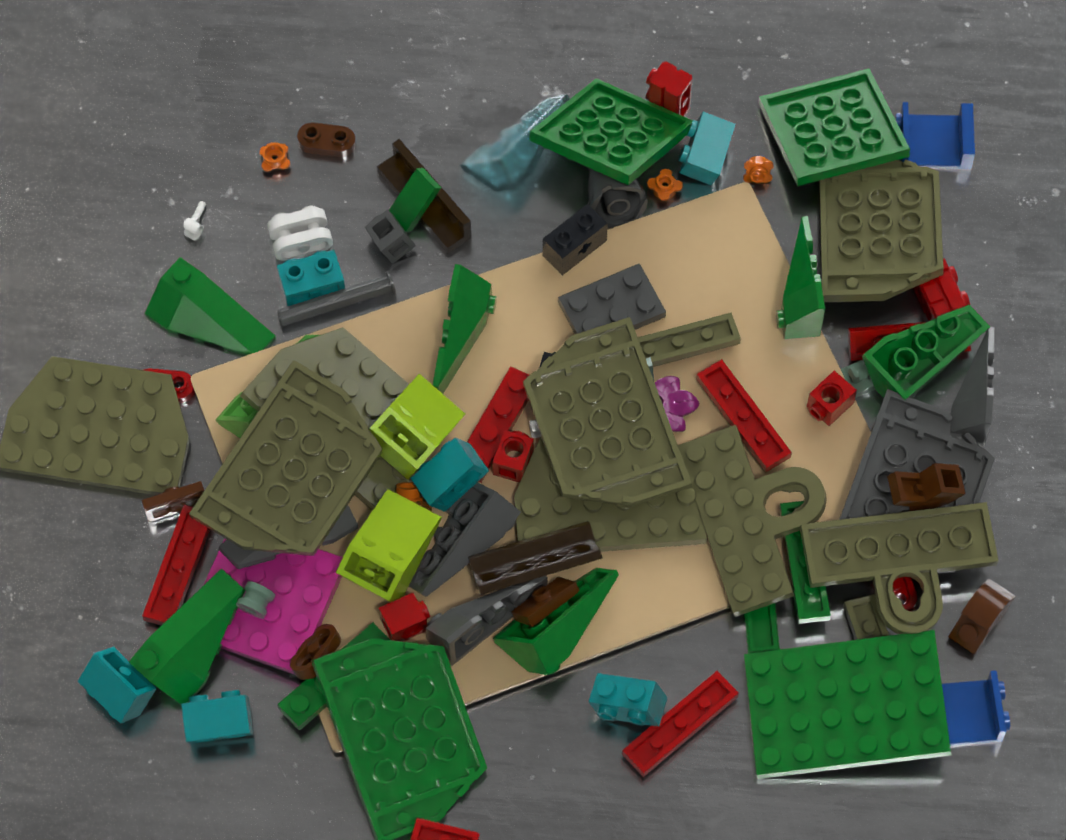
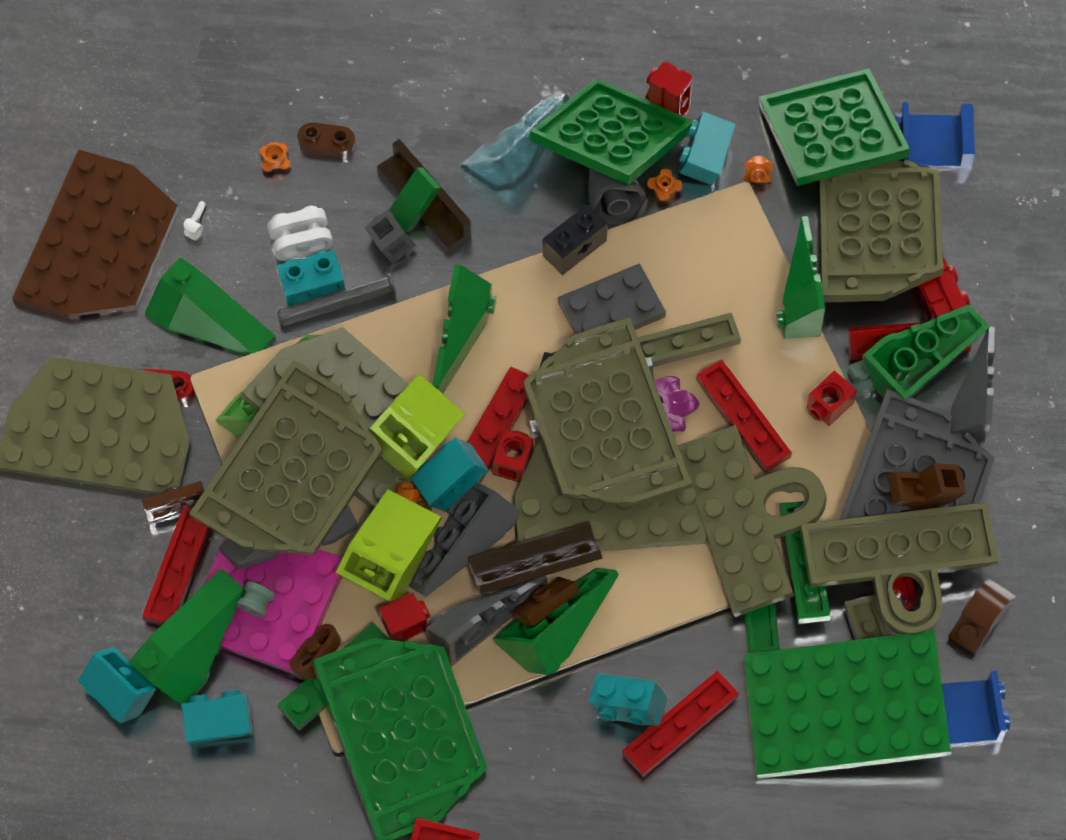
none -> reddish brown plate [12,149,179,320]

